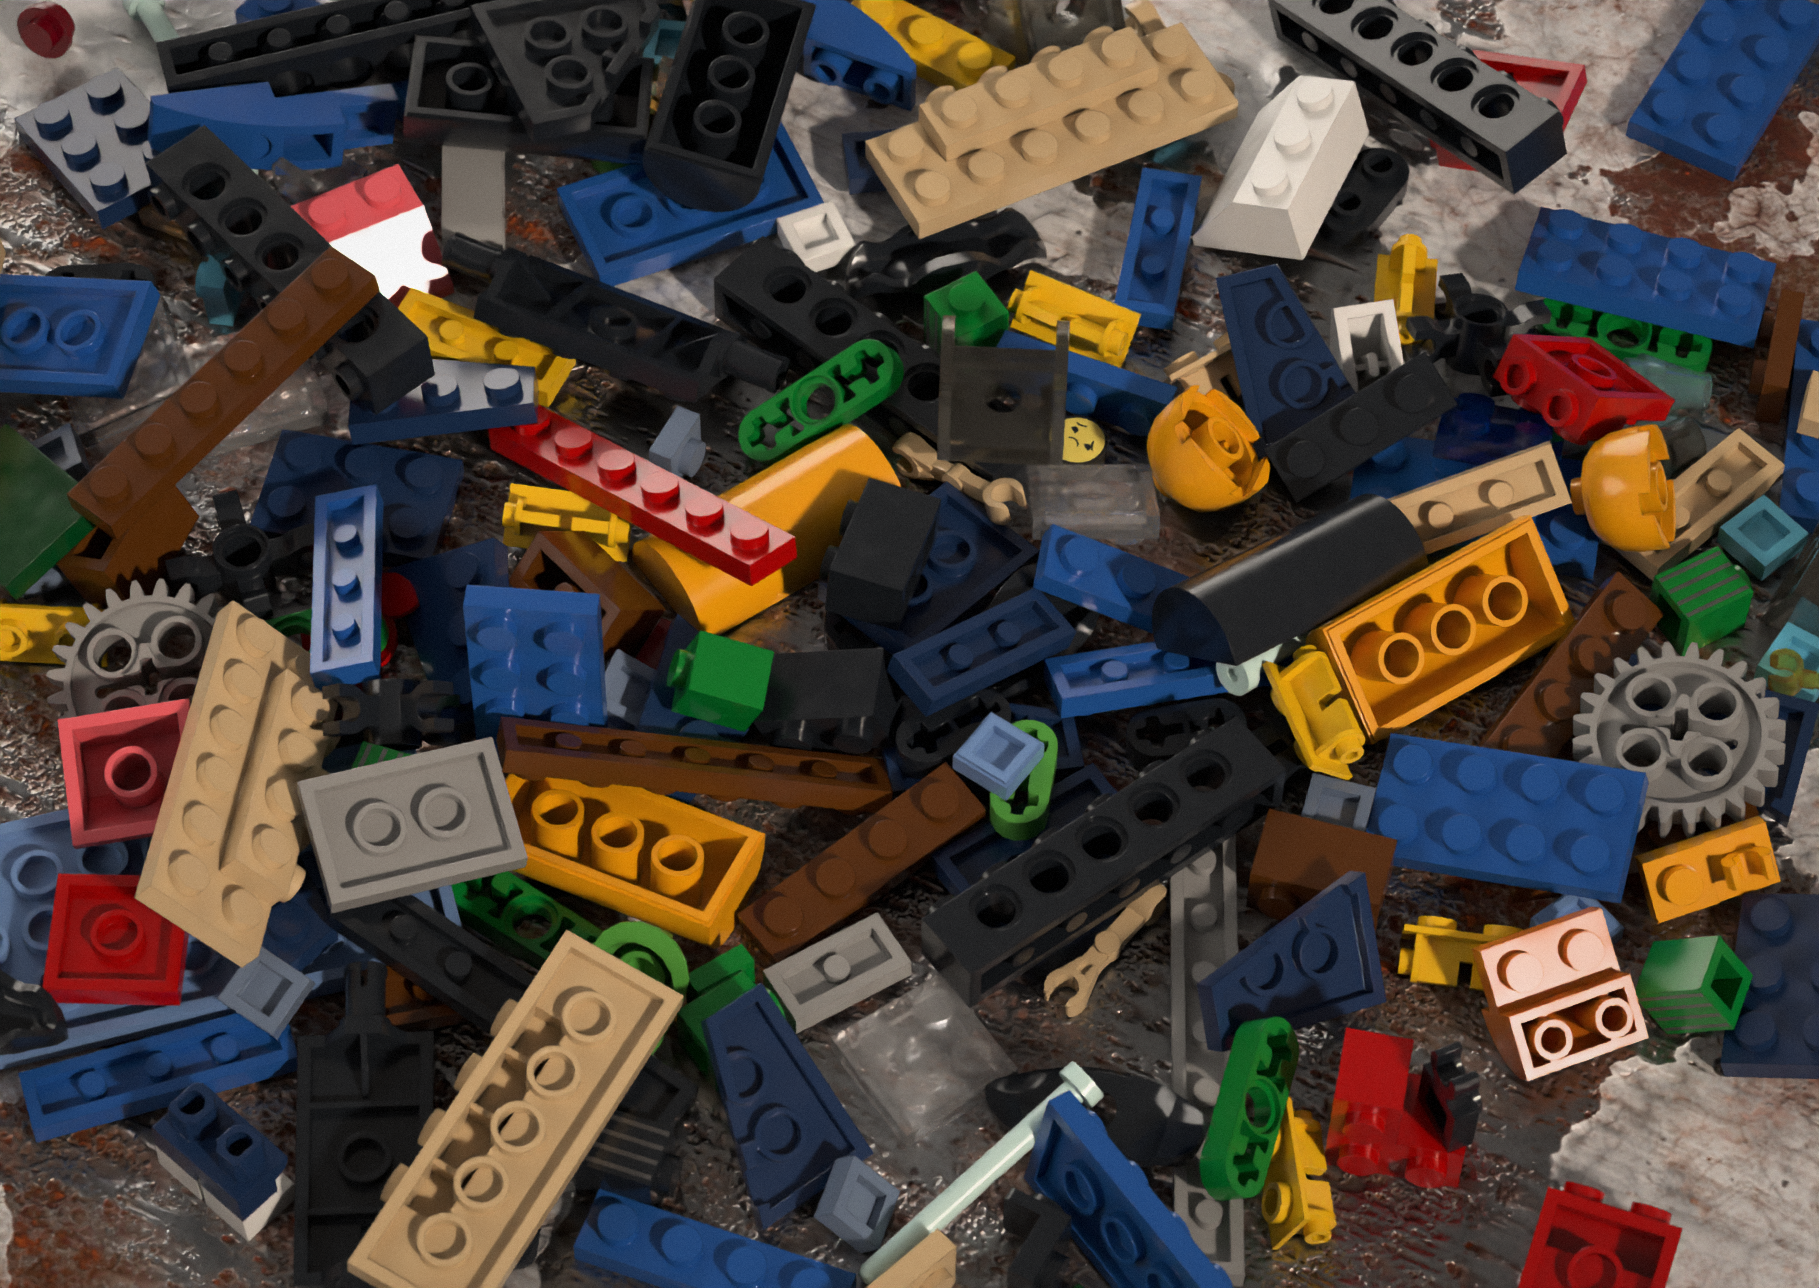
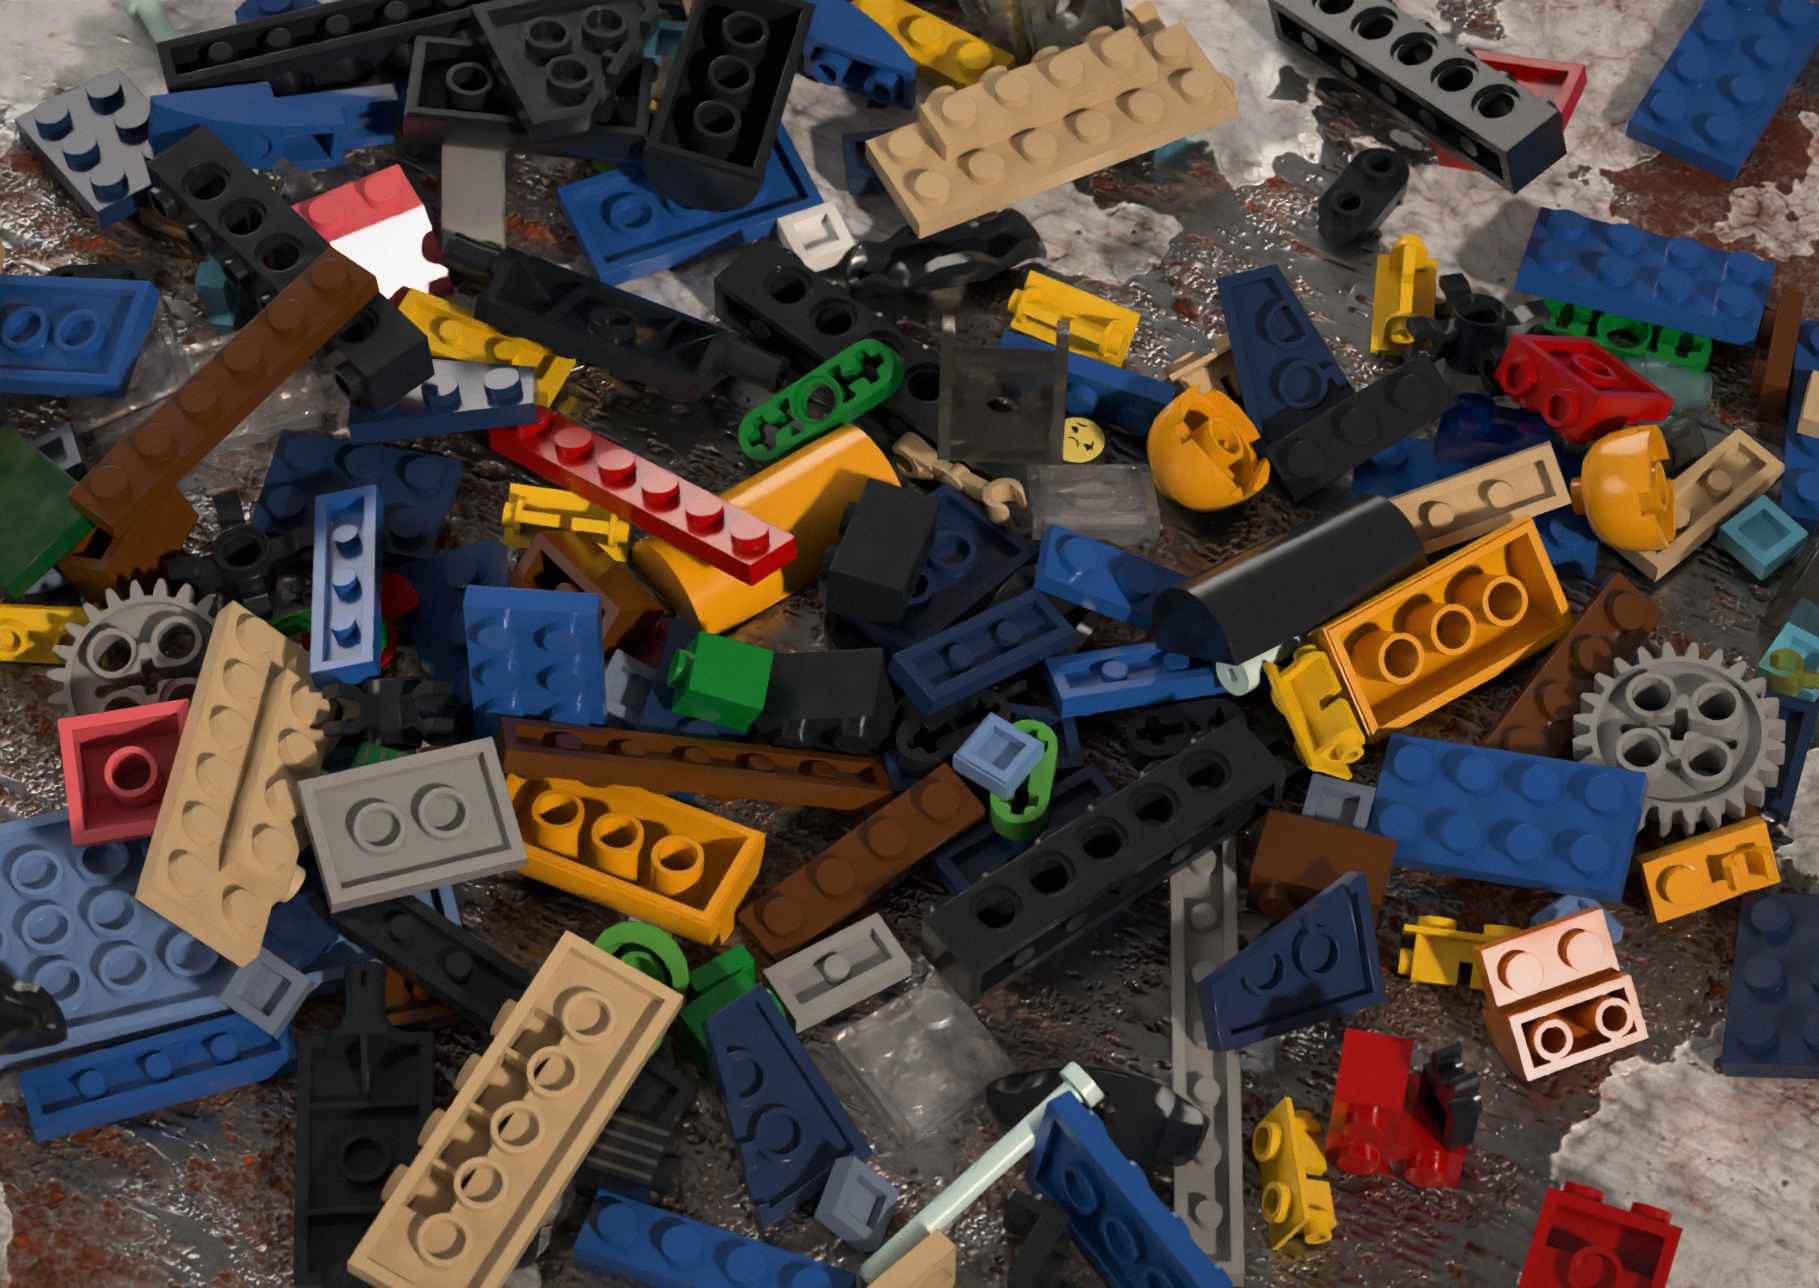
dark red plate [17,1,75,59] -> none
red plate [42,873,189,1006] -> none
dark blue hips [152,1082,295,1242] -> none
green beam [451,871,603,971] -> none
sand blue plate [649,406,706,479] -> none
green brick [924,271,1009,377] -> none
tan piece [1044,884,1167,1017] -> none
blue plate [1114,167,1202,331] -> none
white slope [1192,75,1369,260] -> none
green beam [1200,1017,1299,1201] -> none
white slope [1330,299,1404,393] -> none
green brick [1635,935,1753,1035] -> none
green brick [1649,546,1754,656] -> none

